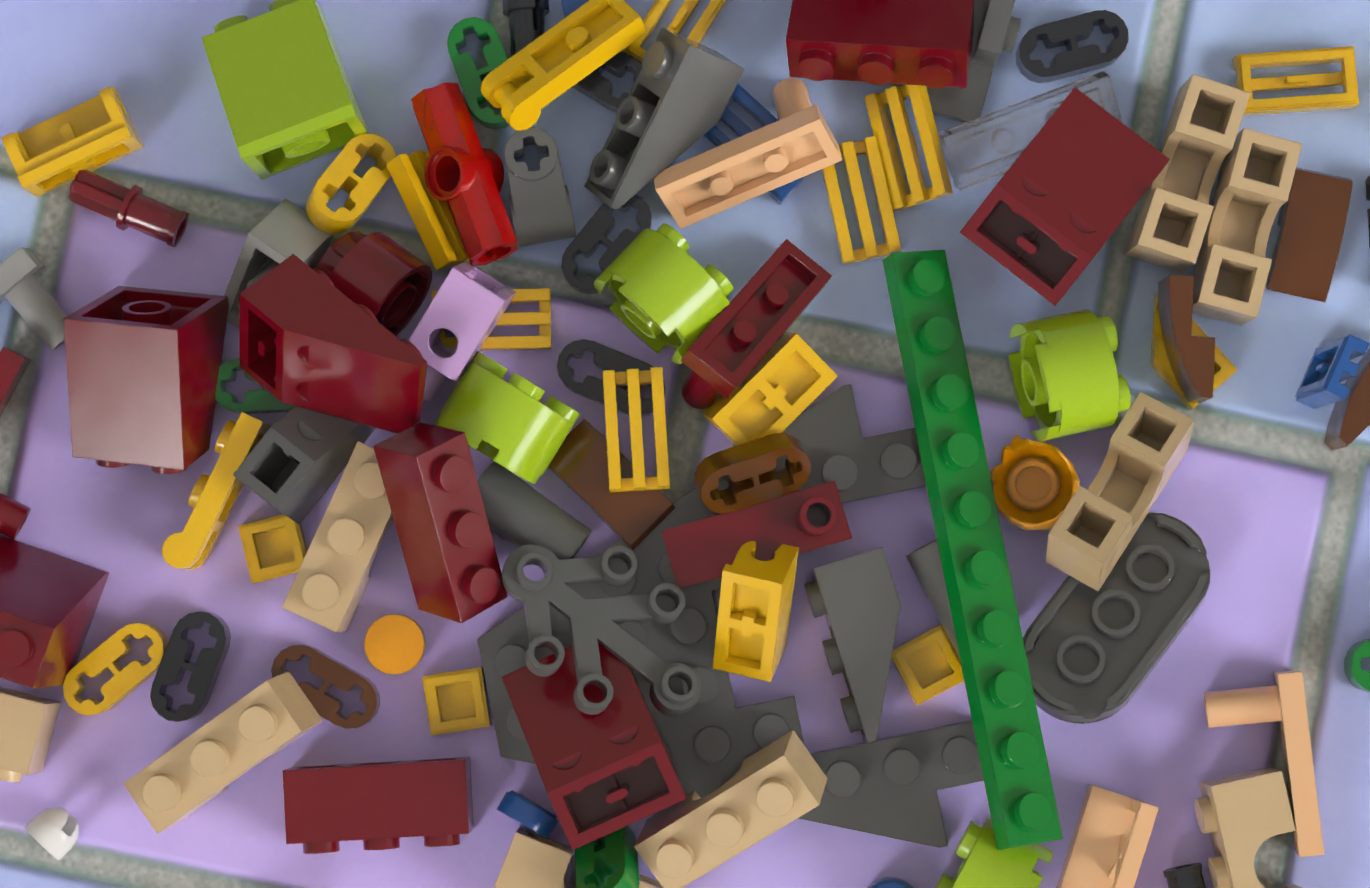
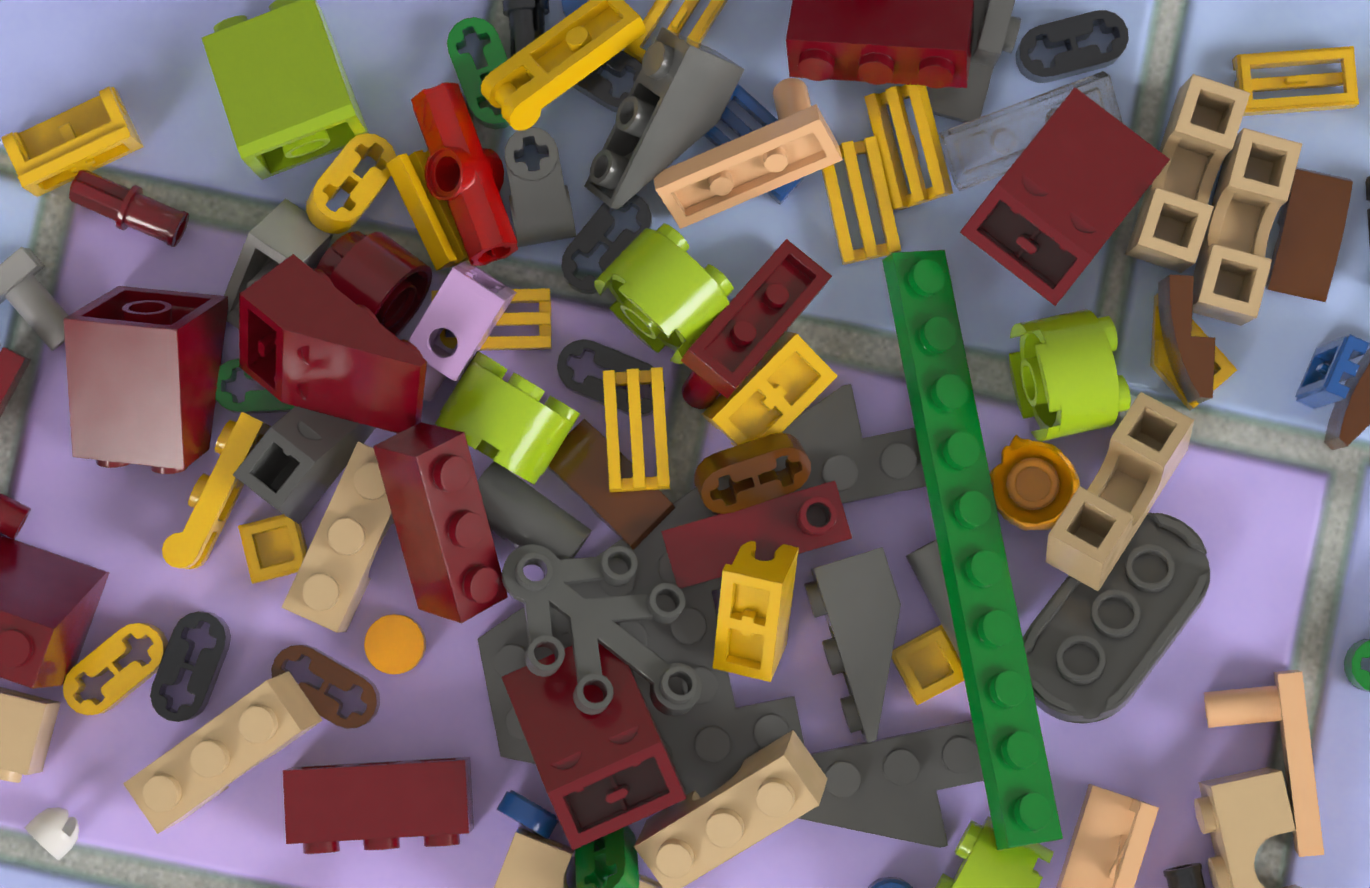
yellow tile [422,667,492,736] -> none

